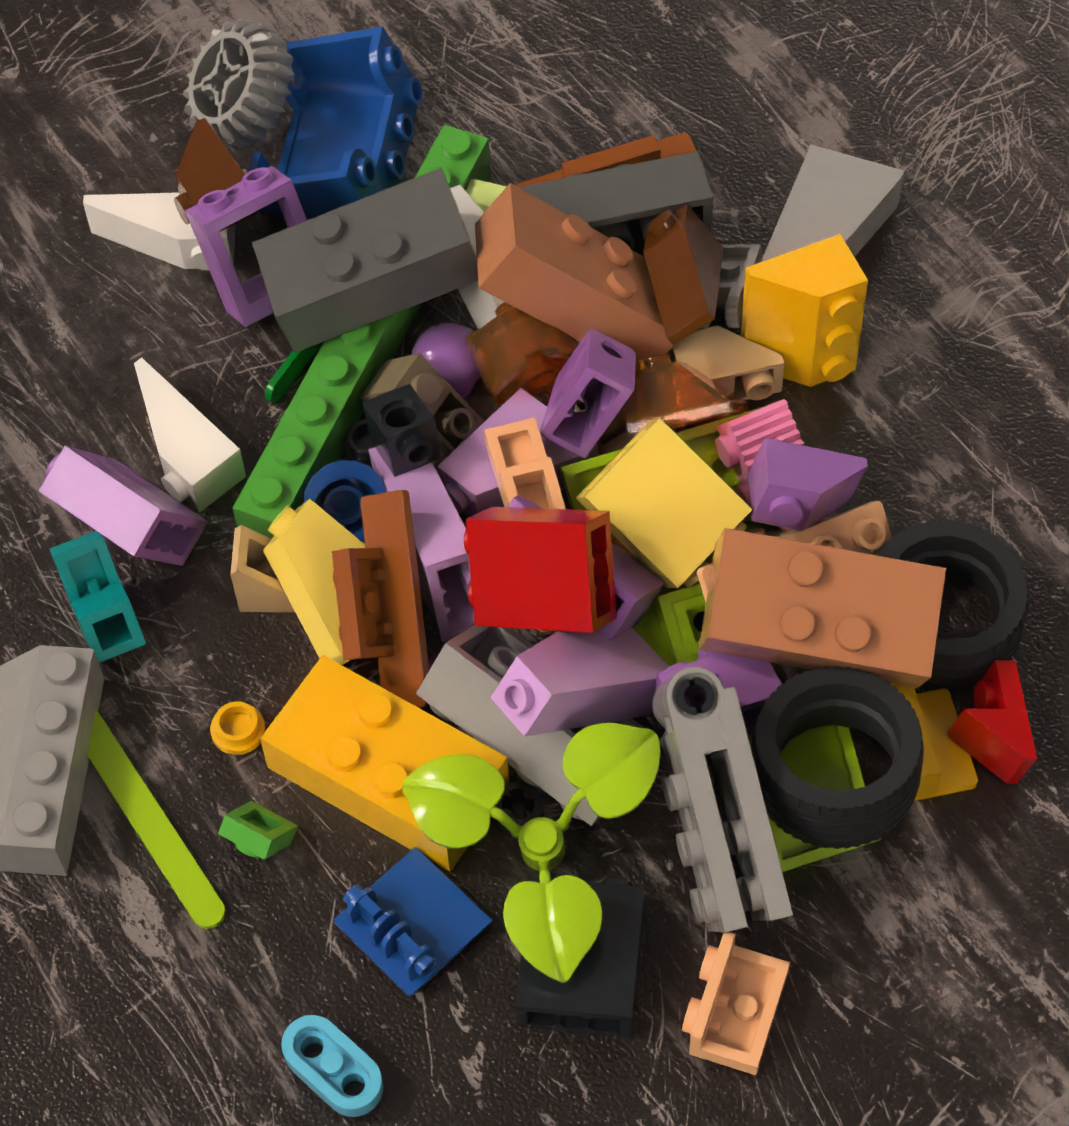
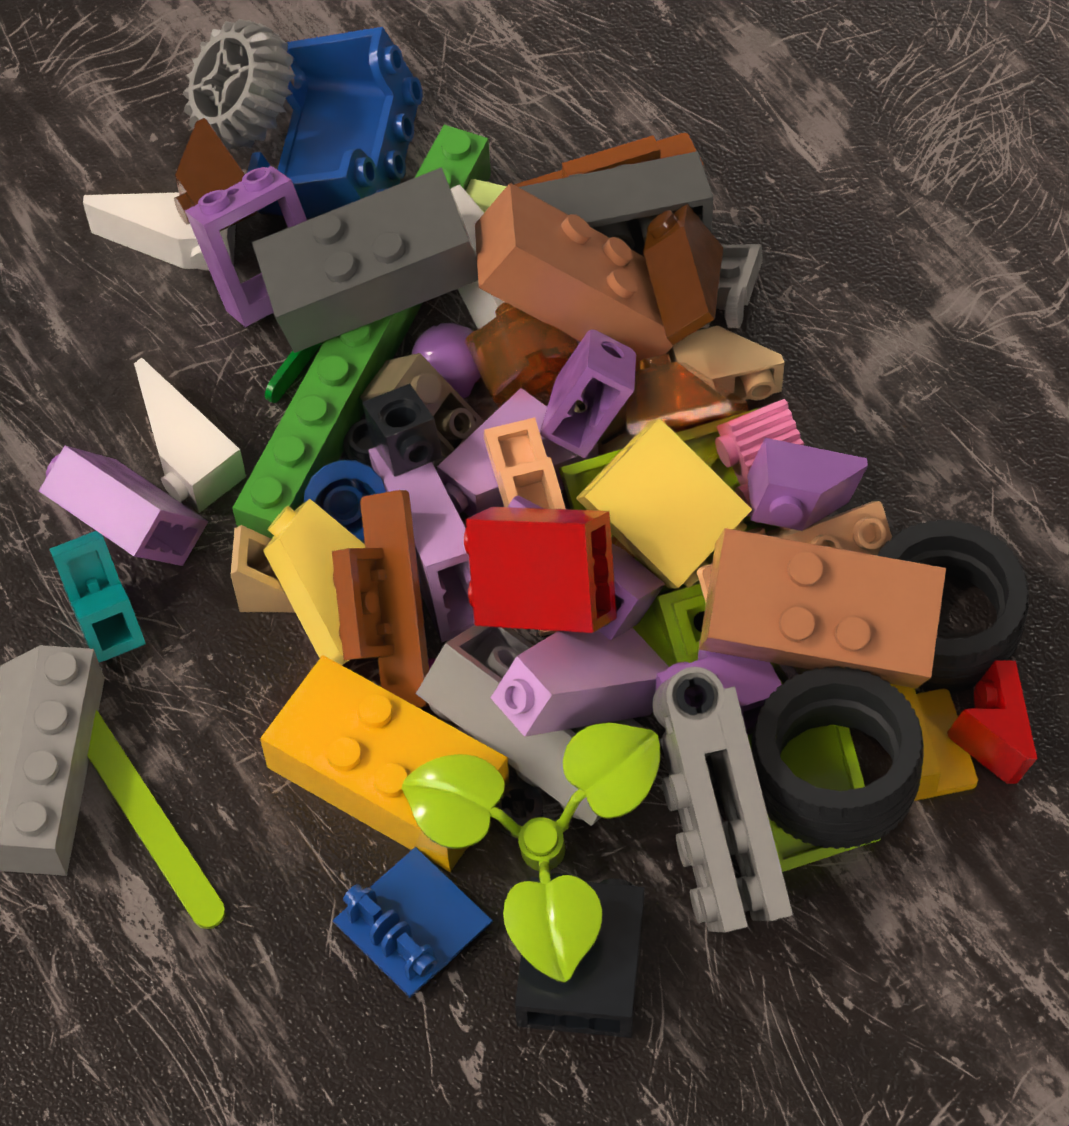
yellow plate [210,701,265,755] -> none
bright green plate [218,801,298,860] -> none
medium azure plate [281,1015,383,1117] -> none
light nougat bracket [682,932,790,1075] -> none
yellow slope [741,234,868,387] -> none
light grey slope [761,145,904,262] -> none

